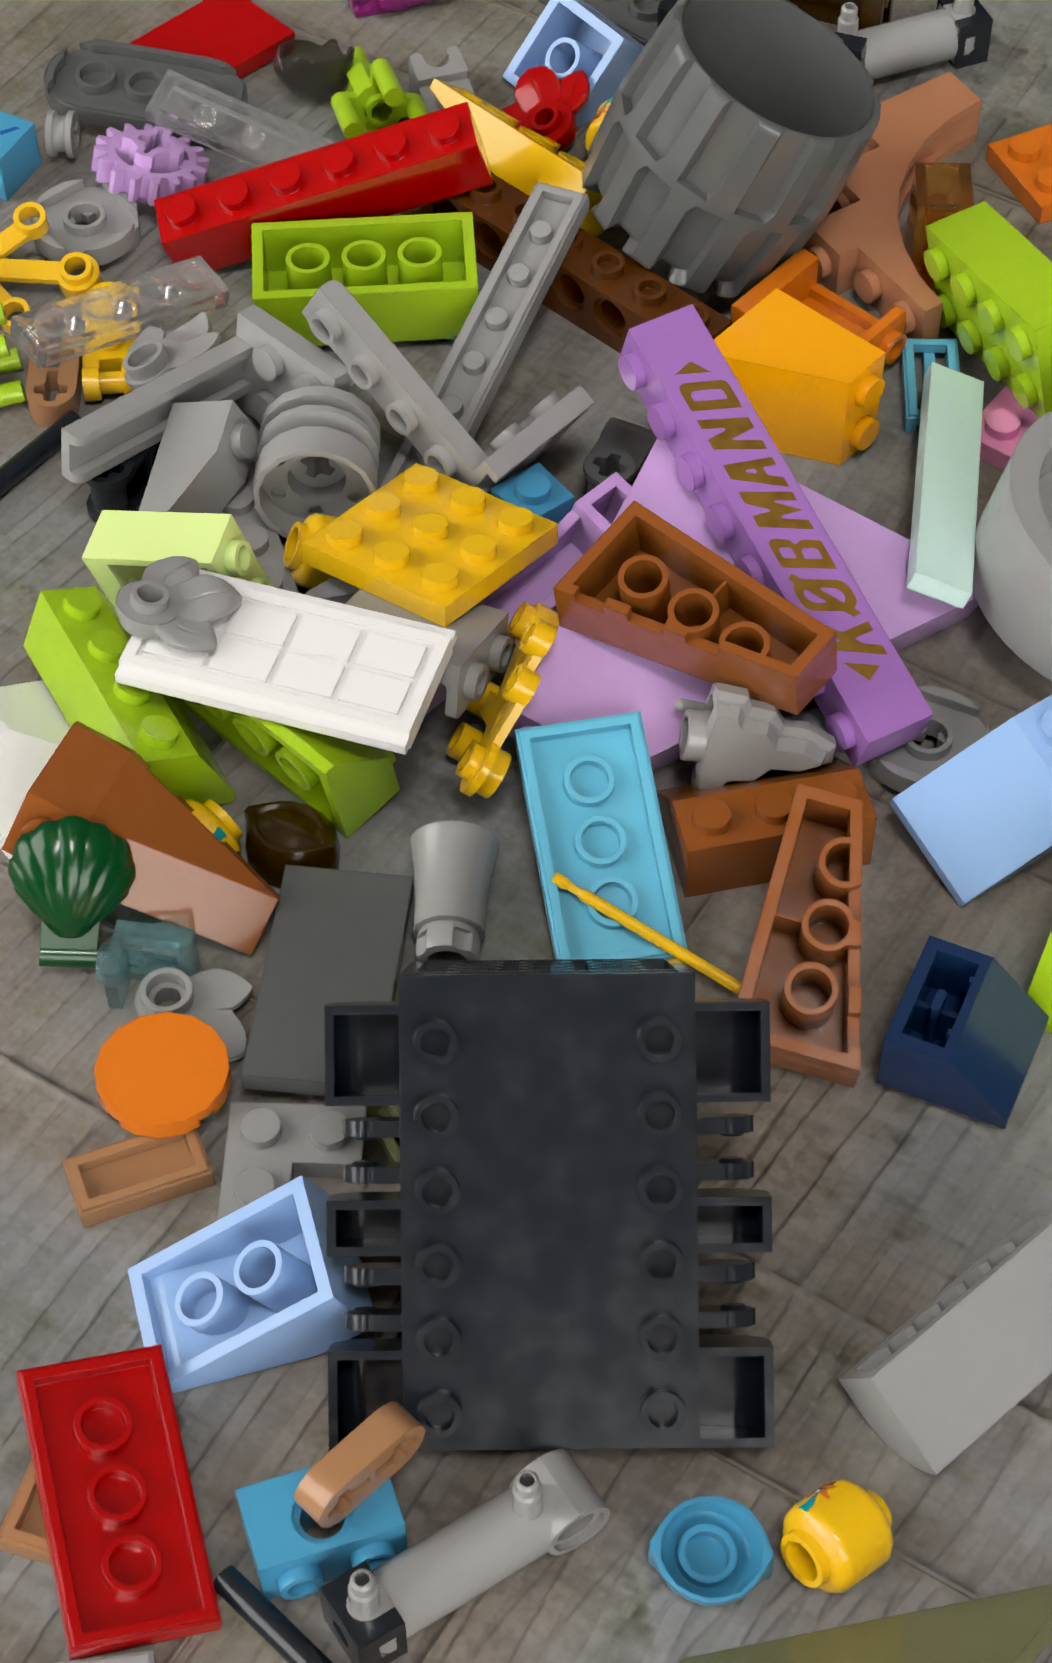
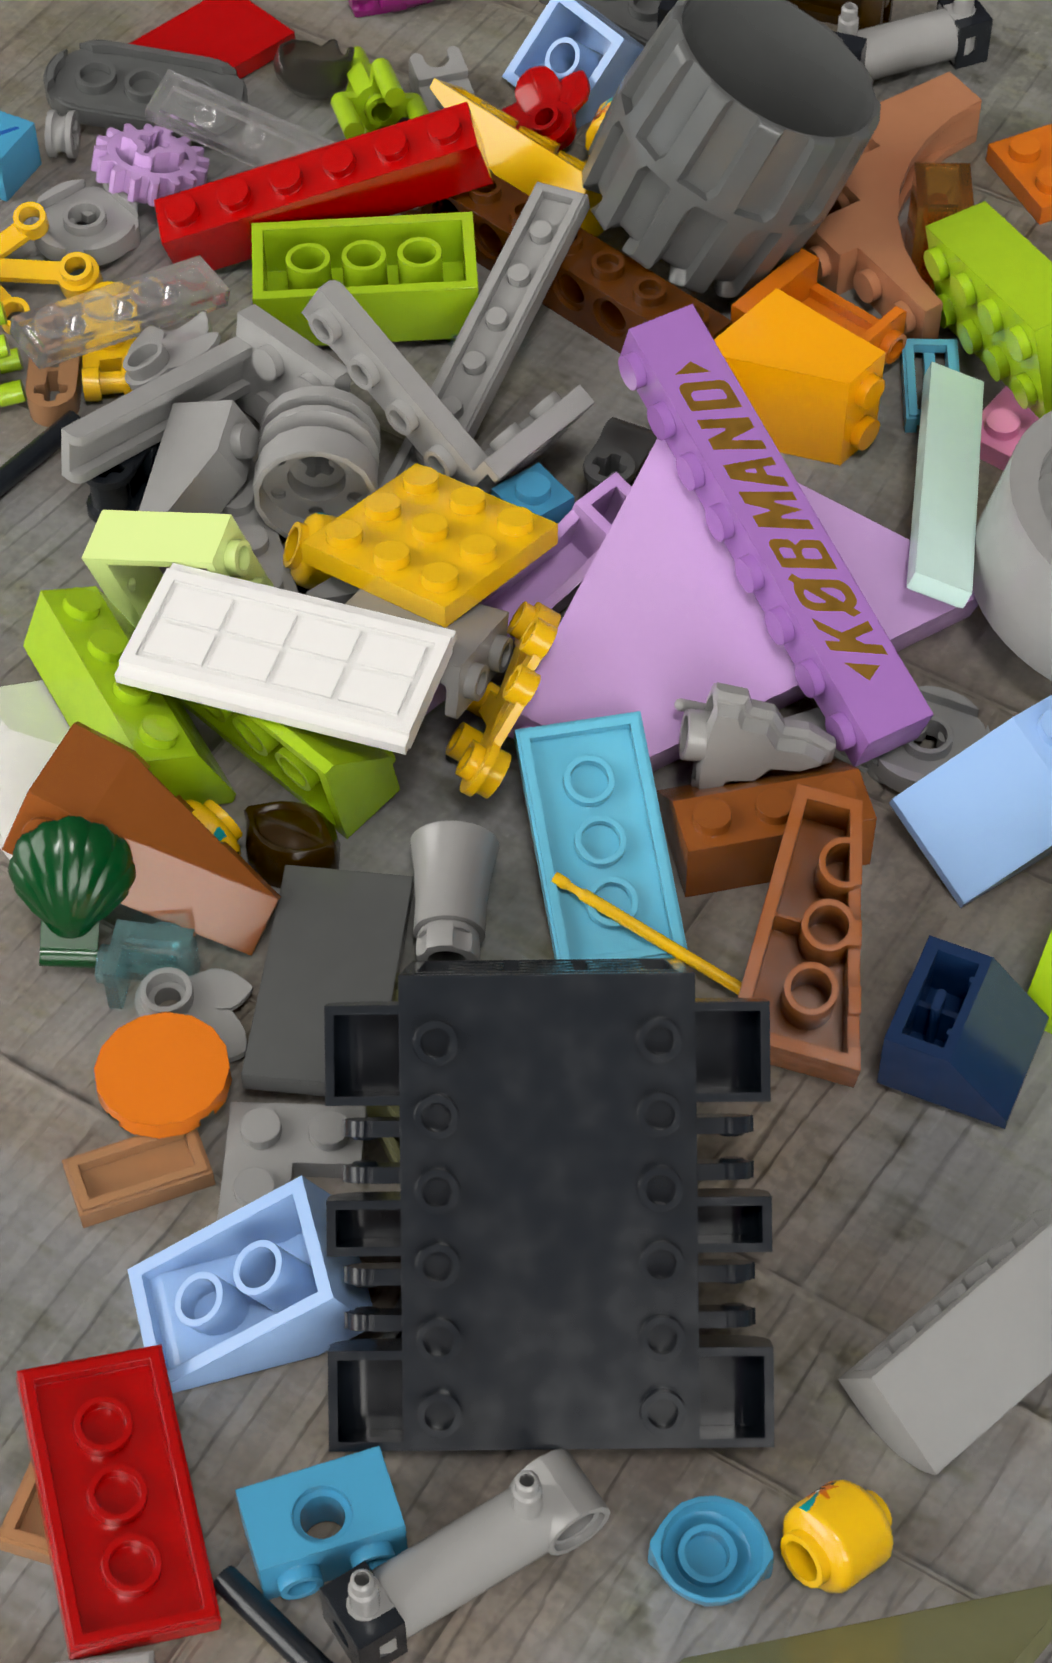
light grey plate [115,556,242,652] -> none
medium nougat beam [294,1401,426,1528] -> none
dark orange wedge [553,500,837,715] -> none

